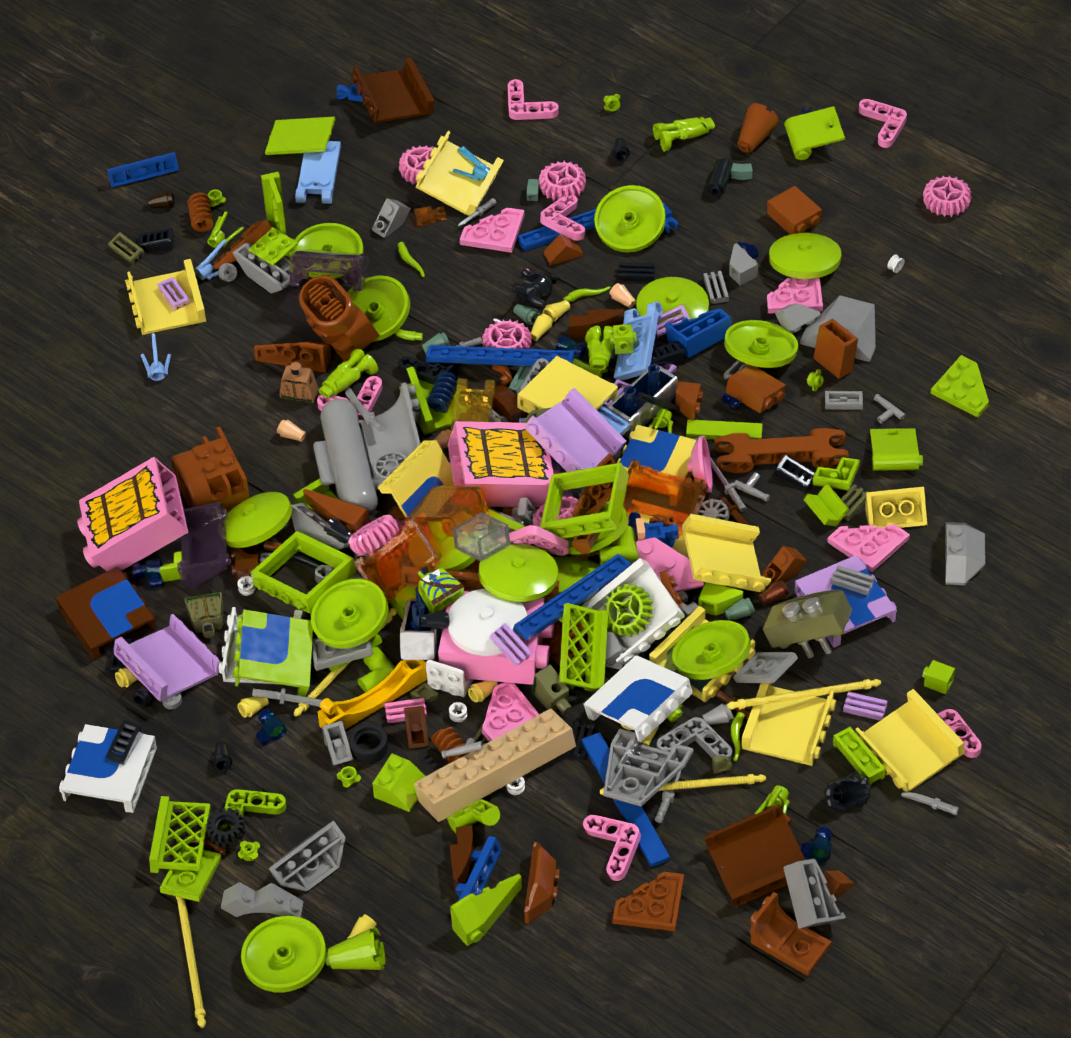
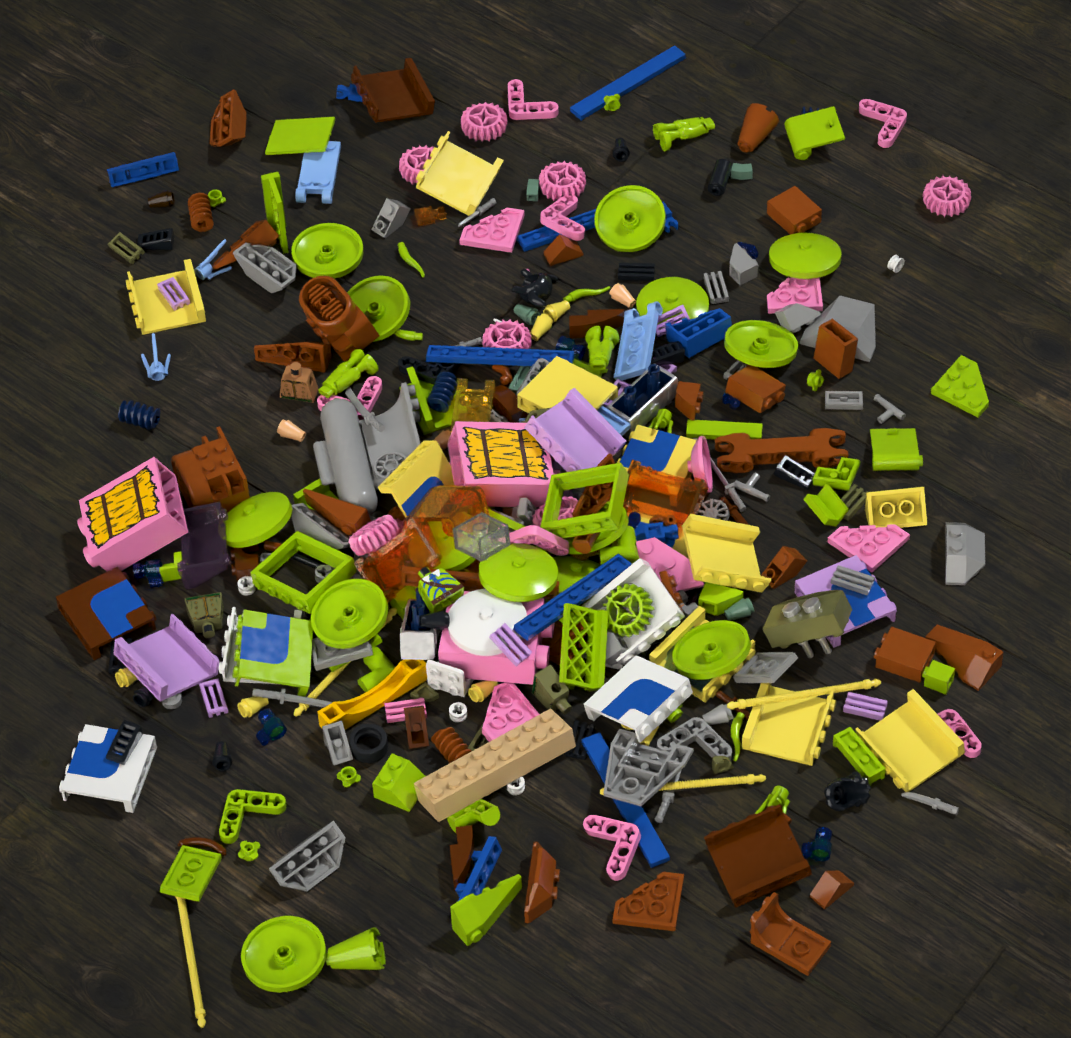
lime fence [149,796,211,873] -> none
black tyre [206,808,245,848] -> none
lime plant [207,212,244,248] -> none
light grey tile [218,263,237,282] -> none
light grey arch [221,882,304,918] -> none
lime hinge [248,227,298,266] -> none
windscreen [289,249,369,291] -> none
yellow piece [320,698,338,715] -> none
black cone [323,517,353,543] -> none
light yellow cone [347,914,377,939] -> none
sand green cone [422,332,450,354] -> none
light grey piece [442,738,483,759] -> none
dark azure plant [453,146,490,181] -> none
lime brick [610,324,637,354] -> none
light nougat tile [636,518,646,541] -> none
black bar [637,392,680,413] -> none
copper cone [759,580,789,605] -> none
light grey wedge [783,859,846,929] -> none
none -> dark blue piece [118,400,161,430]
none -> lavender tile [199,679,228,718]
none -> dark orange wedge [210,90,247,147]
none -> bright pink gear [461,102,507,142]
none -> blue tile [570,45,686,120]
none -> dark orange brick [874,626,936,683]
none -> dark orange wedge [925,624,1003,691]

